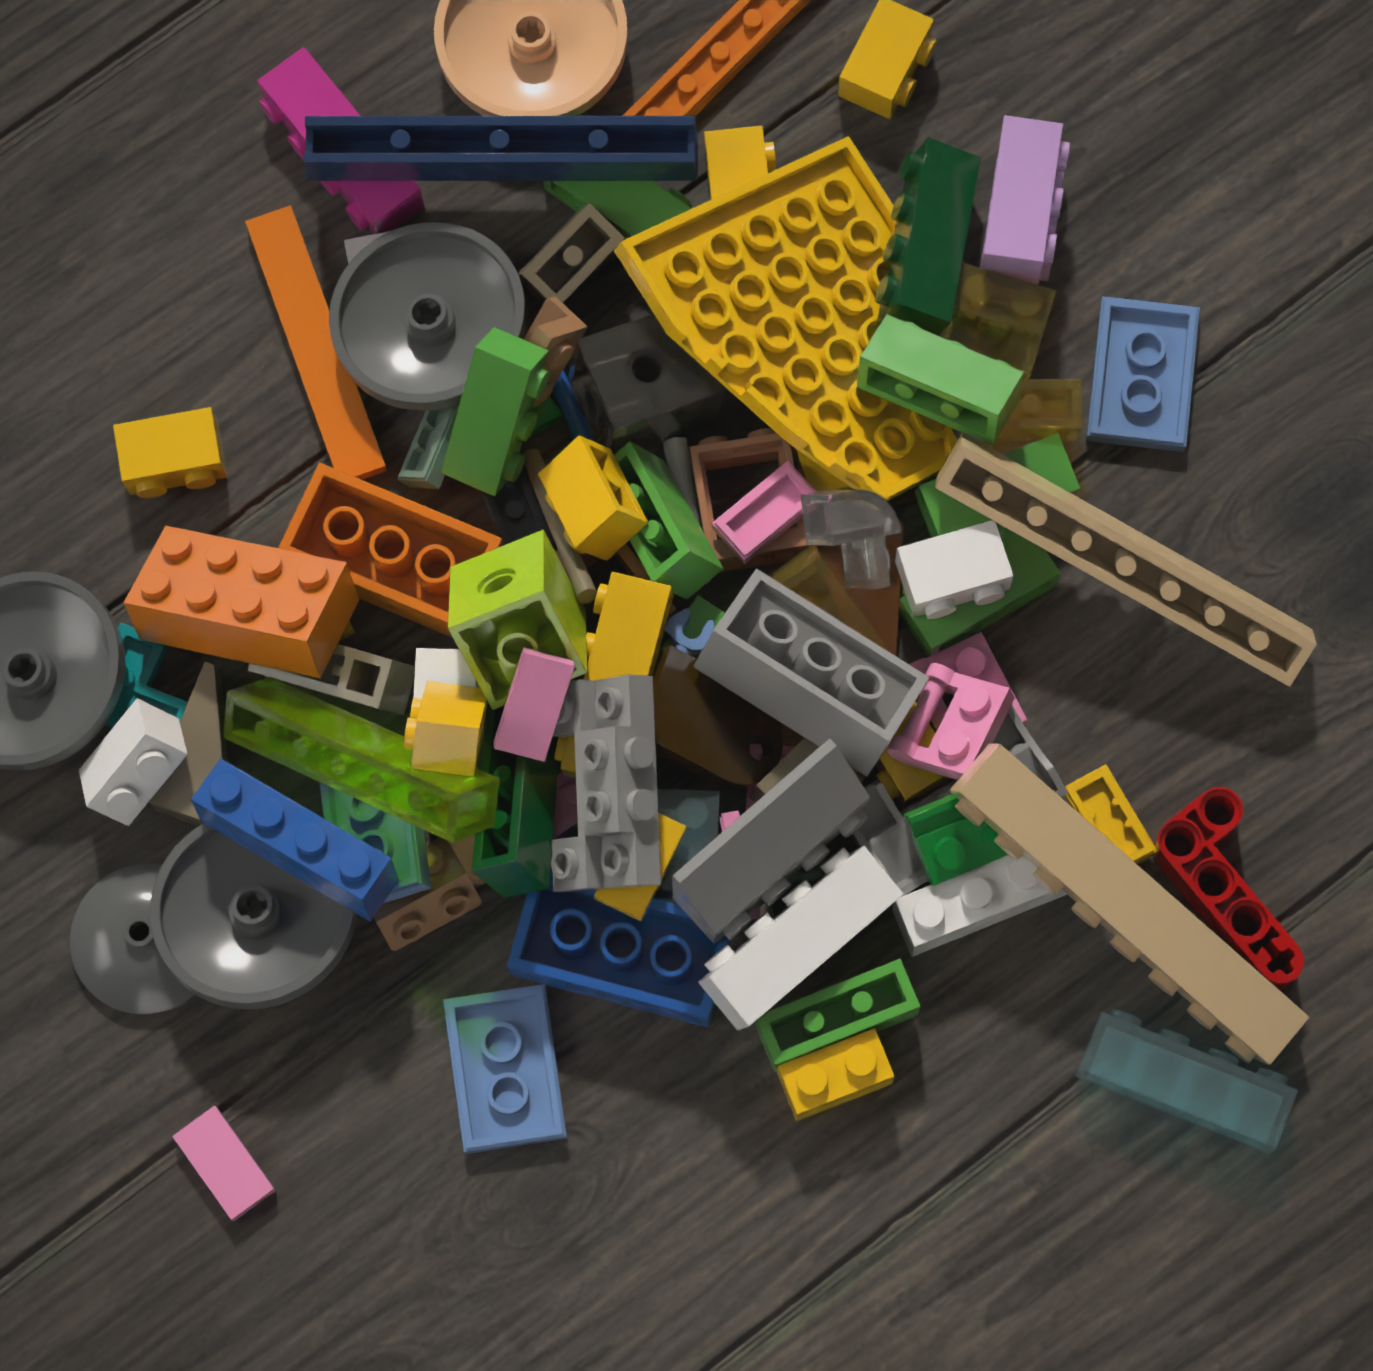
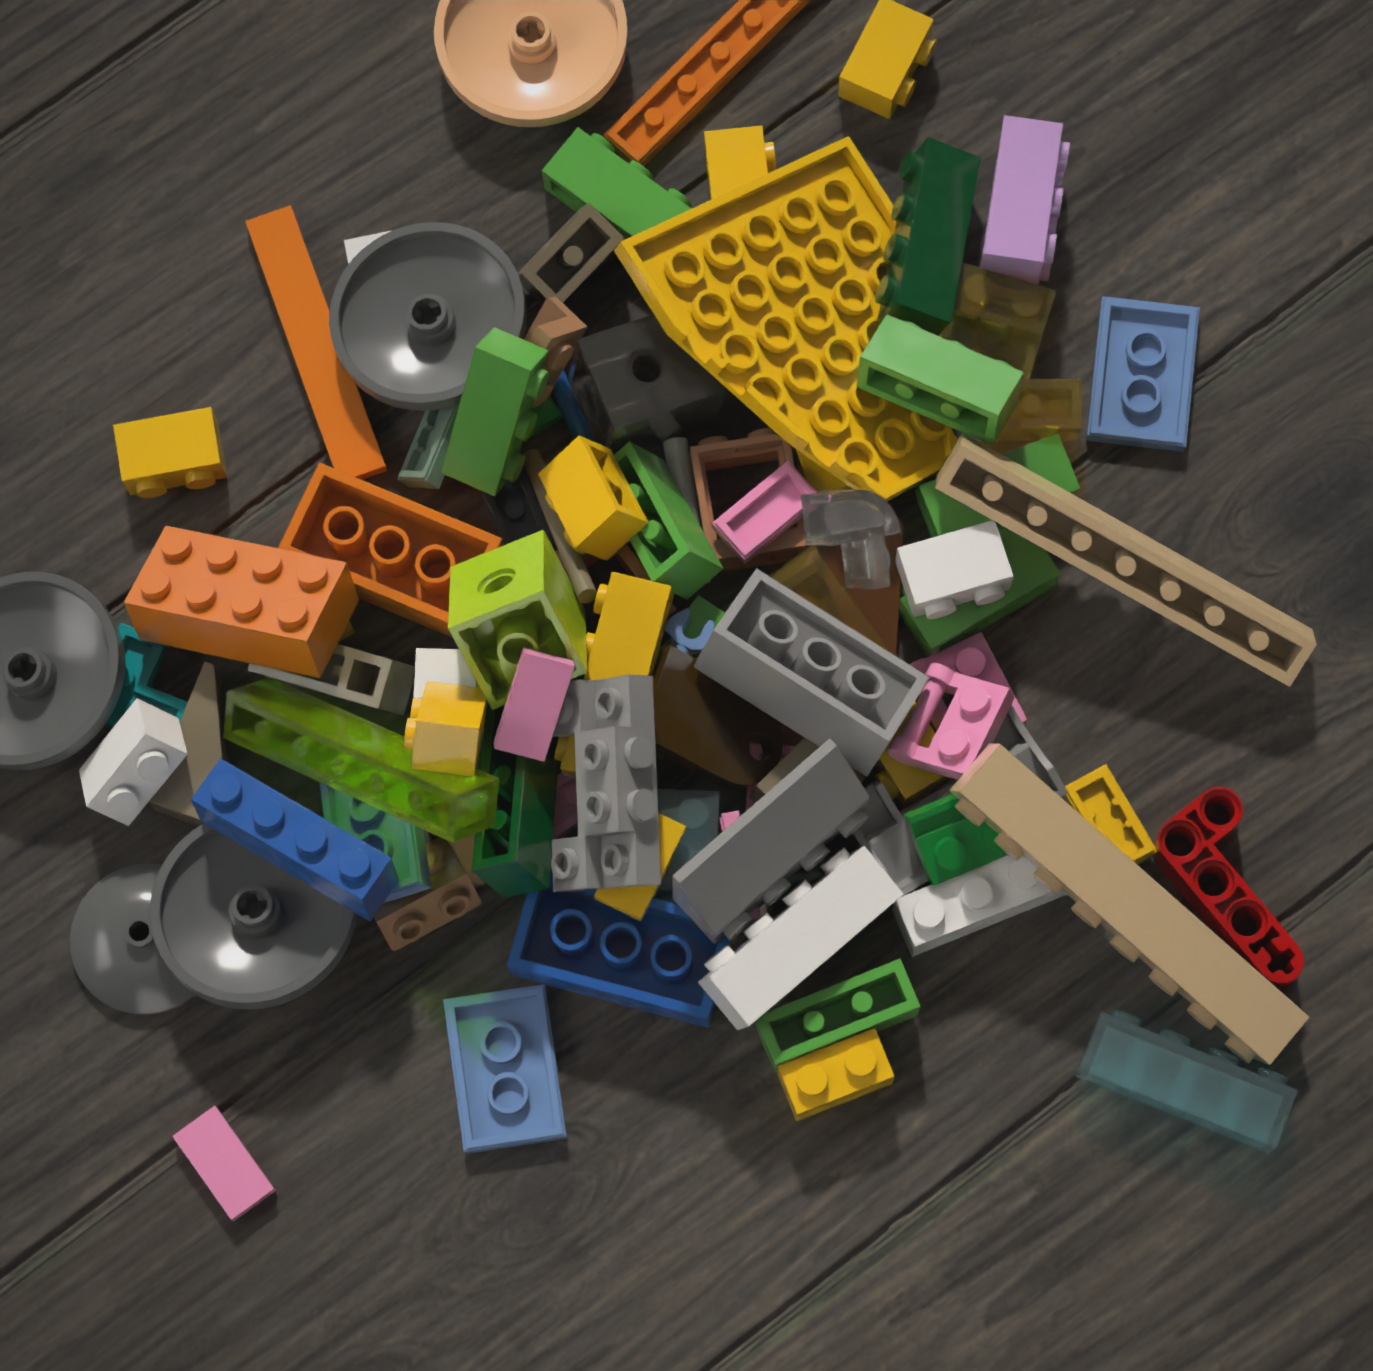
dark pink brick [257,47,425,234] -> none
dark blue tile [303,116,698,181] -> none

